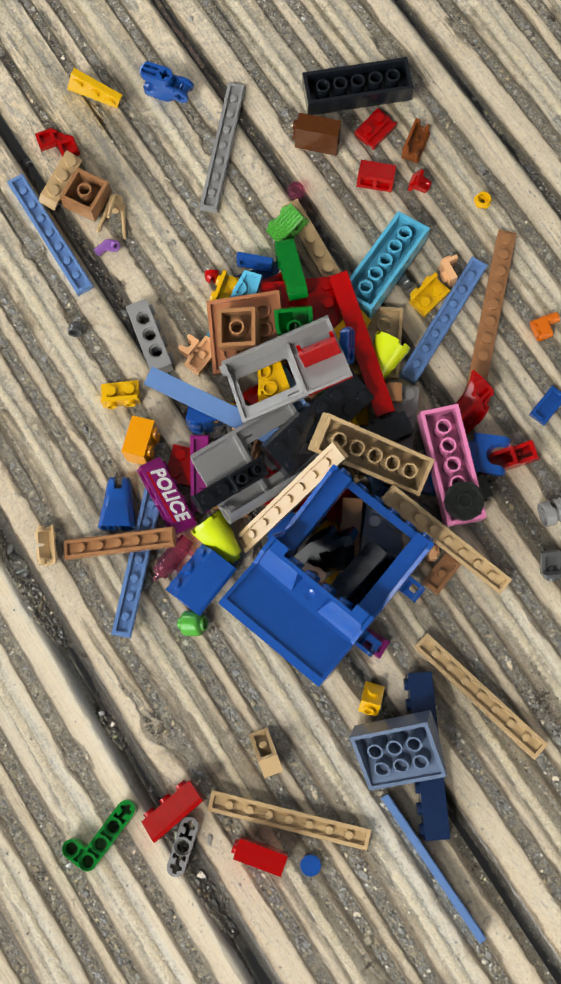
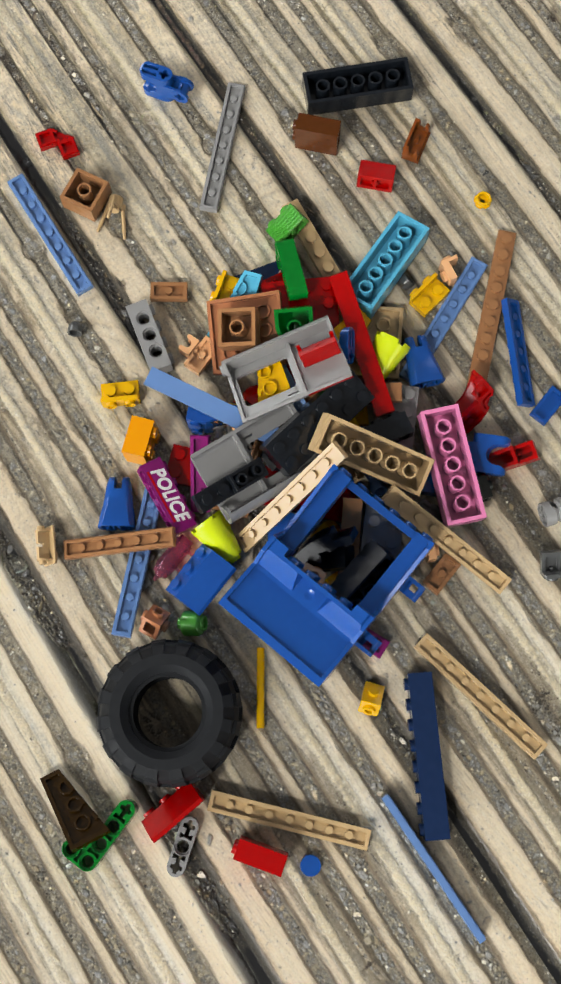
tan brick [38,150,82,211] -> none
yellow wing [68,68,122,108] -> none
medium lavender arm [94,239,121,257] -> none
red hinge [204,270,219,284] -> none
blue tile [236,252,274,273] -> none
tan slope [249,727,283,778] -> none
clear pink plate [287,182,305,200] -> none
sand blue slope [349,710,447,791] -> none
red plate [354,108,397,150] -> none
red brick [407,169,432,193] -> none
pearl dark grey tile [444,481,484,521] -> none
orange piece [530,312,560,341] -> none
none -> dark brown wing [40,769,111,853]
none -> black tyre [96,639,243,788]
none -> nougat brick [138,604,171,640]
none -> medium nougat plate [150,282,188,302]
none -> yellow bar [256,647,265,728]
none -> blue piece [404,334,445,389]
none -> blue plate [501,298,535,408]

